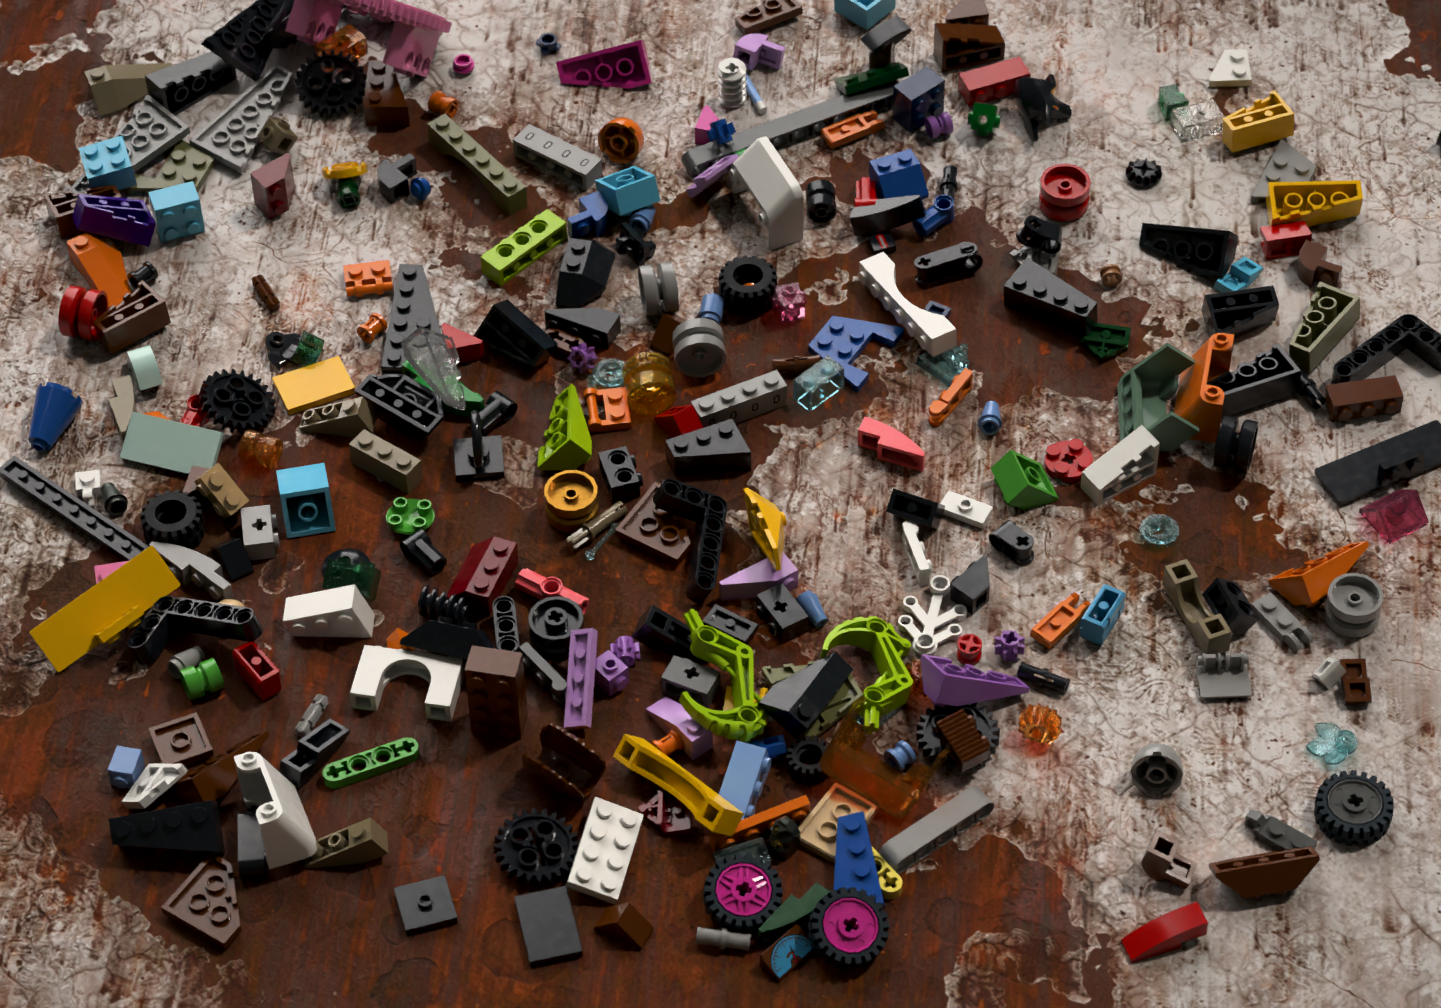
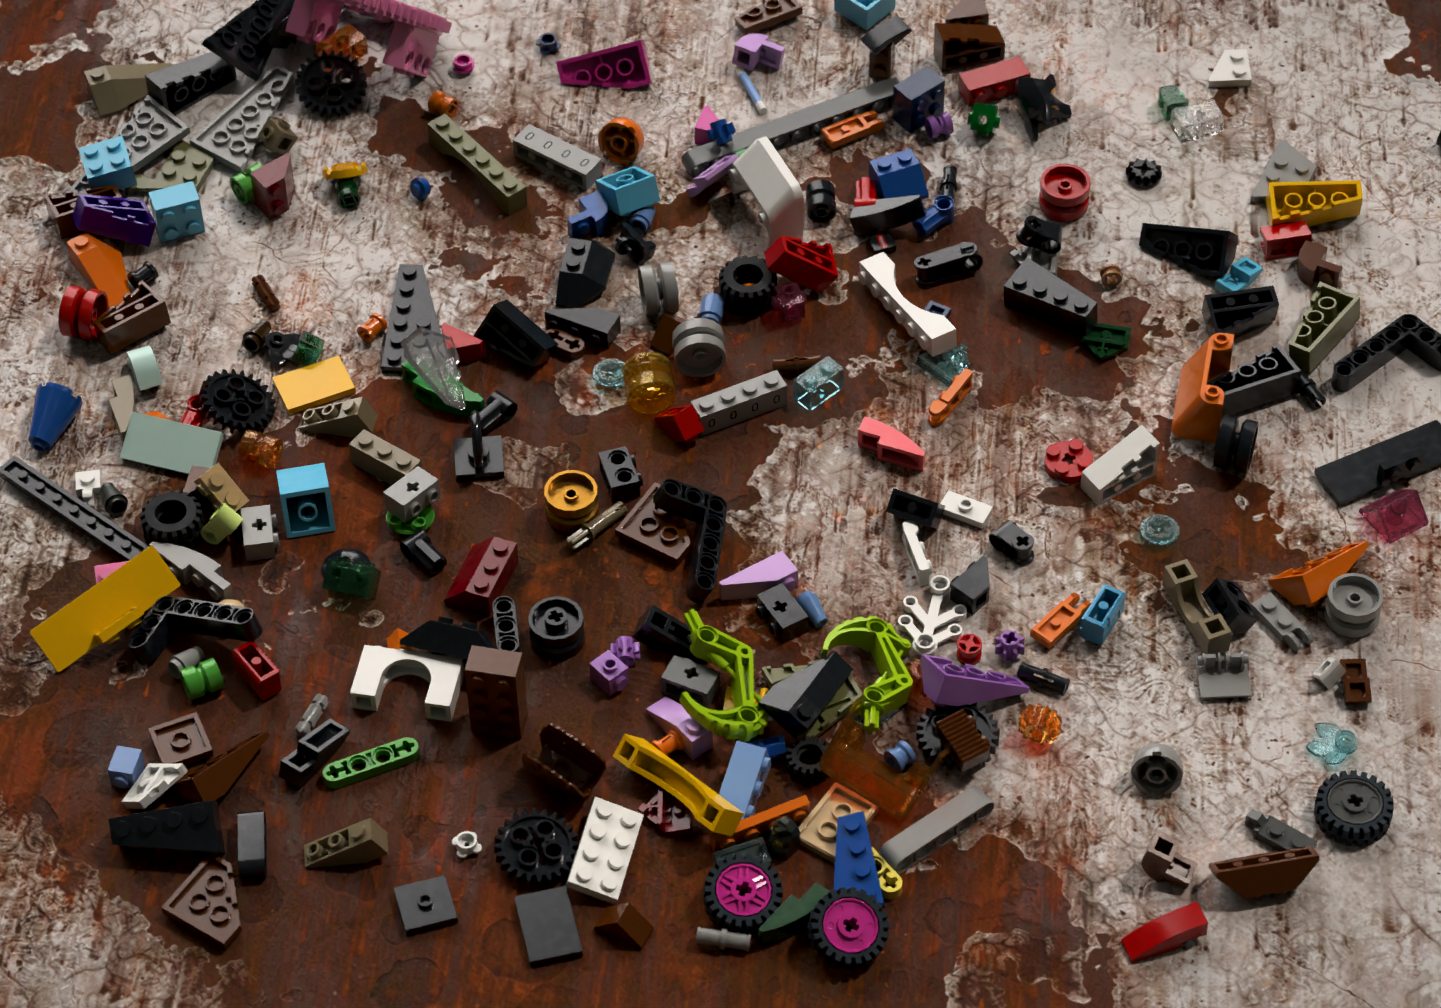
black slope [210,538,254,583] -> none
white windscreen [234,752,317,869] -> none
white wedge [283,584,375,638] -> none
orange plate [343,260,393,298] -> none
black wedge [354,374,444,439] -> none
reddish brown wedge [363,60,410,126] -> none
black brick [377,153,417,204] -> none
black piece [418,585,473,626] -> none
lime brick [481,209,567,286] -> none
coral piece [515,569,589,615] -> none
dark grey plate [519,642,567,706] -> none
lime wedge [537,384,592,471] -> none
lavender plate [564,628,598,730] -> none
medium lavender gear [567,343,598,373] -> none
orange plate [583,387,631,432] -> none
clear light blue hinge [585,523,619,560] -> none
black wedge [665,419,751,476] -> none
black plate [702,604,758,645] -> none
white piece [718,58,747,108] -> none
yellow wedge [743,488,787,571] -> none
slope [760,924,816,982] -> none
wing [808,316,904,393] -> none
dark green wing [834,62,910,95] -> none
medium blue cone [978,401,1002,435] -> none
bright green slope [990,450,1059,510] -> none
sand green windscreen [1118,343,1200,452] -> none
yellow wedge [1222,90,1294,153] -> none
reddish brown brick [1324,375,1404,422] -> none
none -> yellowish green piece [201,503,243,544]
none -> bright green wheel [229,163,262,204]
none -> dark brown cone [242,320,272,352]
none -> light grey brick [383,466,440,523]
none -> white plate [452,831,482,858]
none -> red wedge [764,235,839,293]

